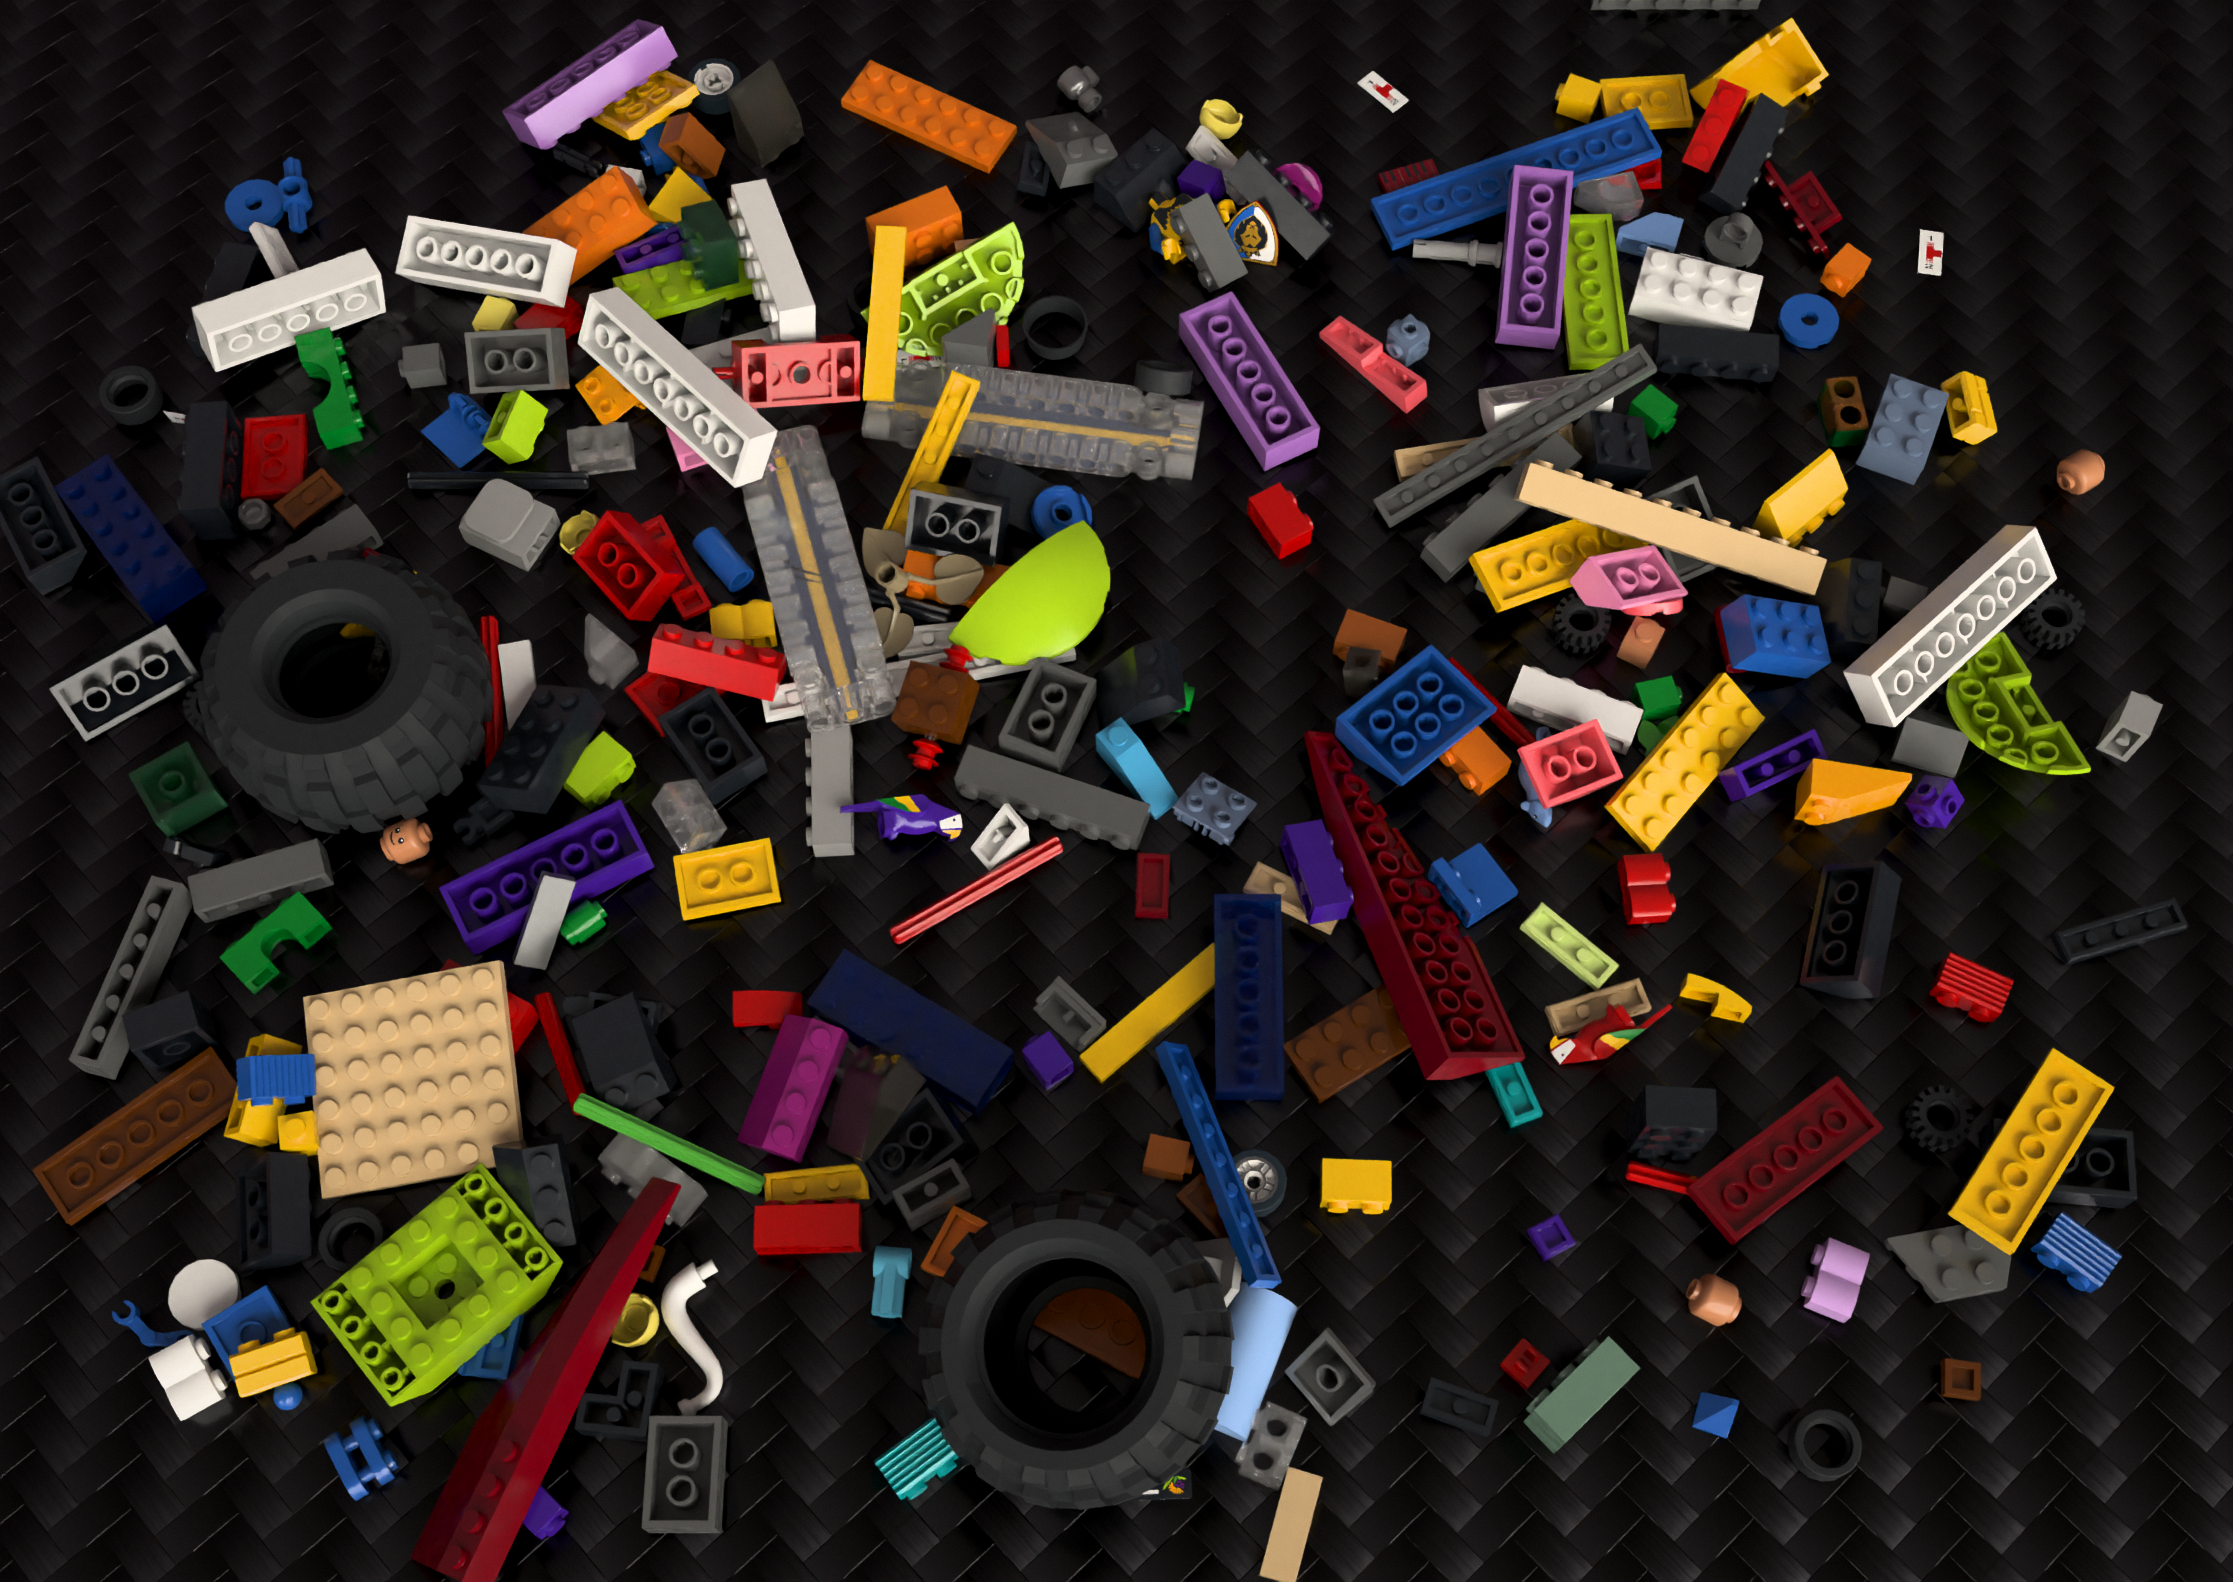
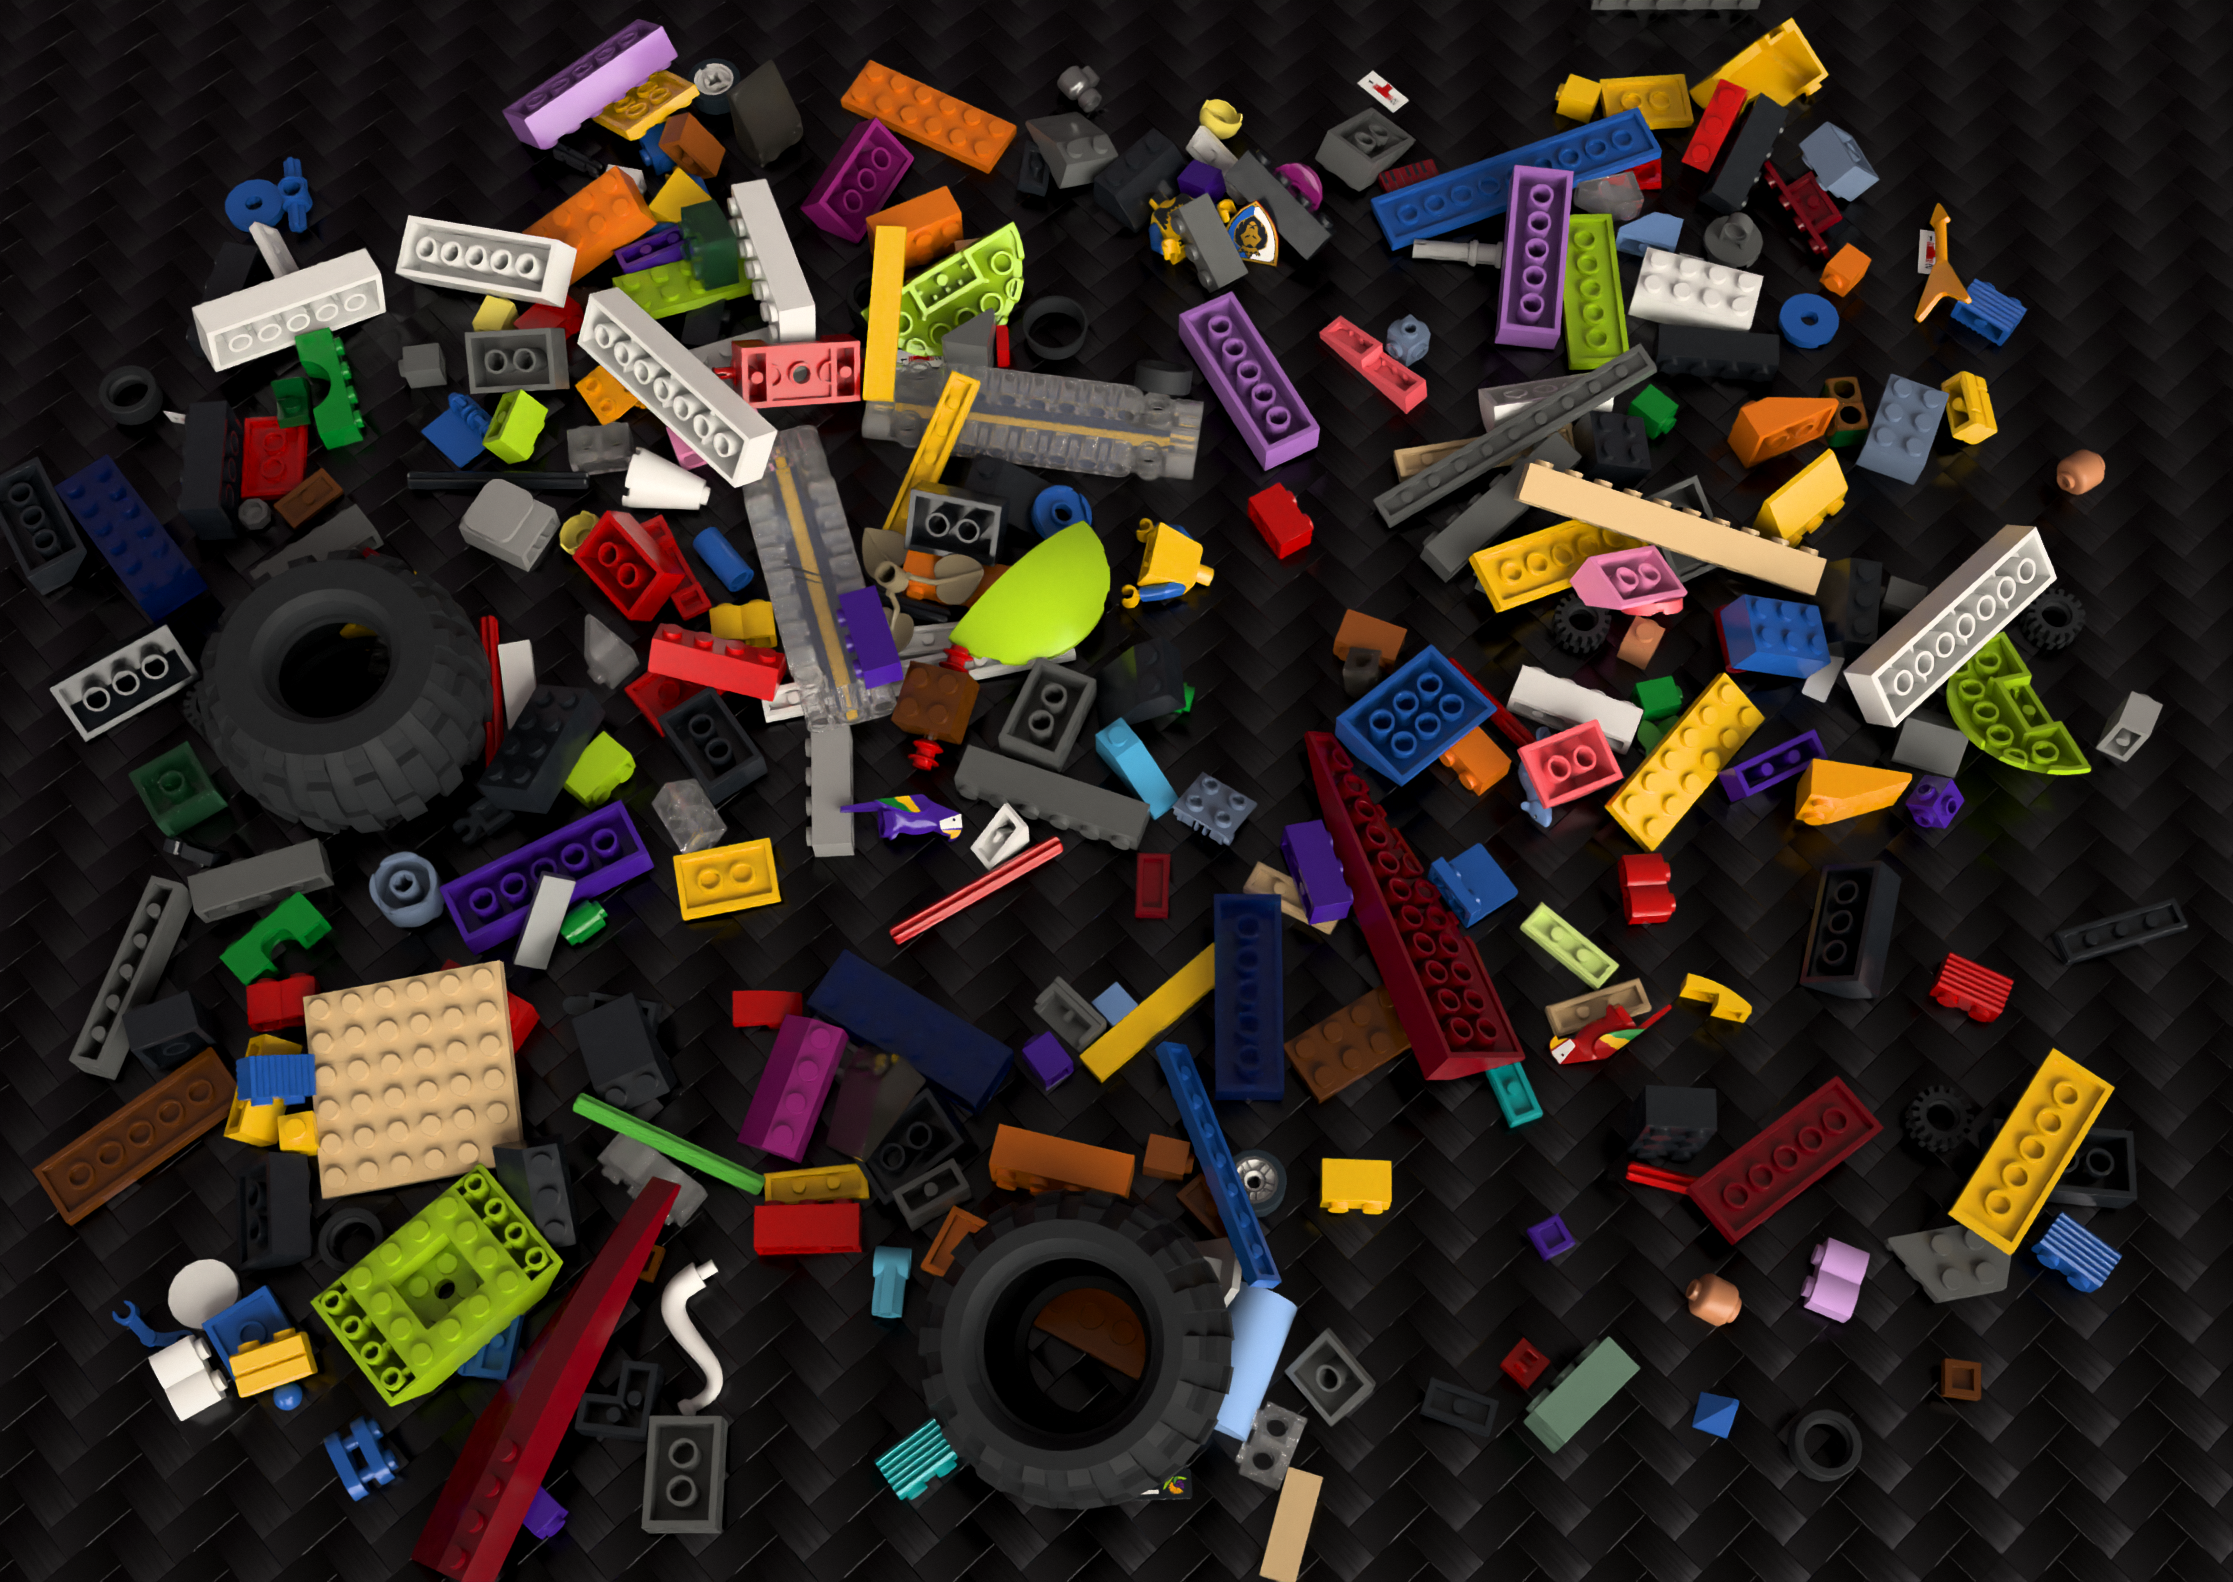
nougat head [380,818,433,864] -> none
red axle [534,992,587,1116] -> none
light yellow hair [611,1293,659,1348] -> none
none -> red brick [246,973,321,1032]
none -> dark green slope [271,376,311,429]
none -> sand blue brick [369,852,445,927]
none -> white cone [622,447,711,510]
none -> magenta slope [800,117,914,244]
none -> dark purple brick [835,585,904,690]
none -> orange brick [989,1124,1135,1199]
none -> medium blue tile [1091,982,1138,1028]
none -> yellow torso [1121,518,1214,608]
none -> dark grey slope [1315,107,1416,191]
none -> orange slope [1727,397,1839,469]
none -> sand blue brick [1799,121,1880,202]
none -> white sticker [1802,656,1845,703]
none -> light orange piece [1914,203,1972,323]
none -> blue brick [1950,278,2027,346]

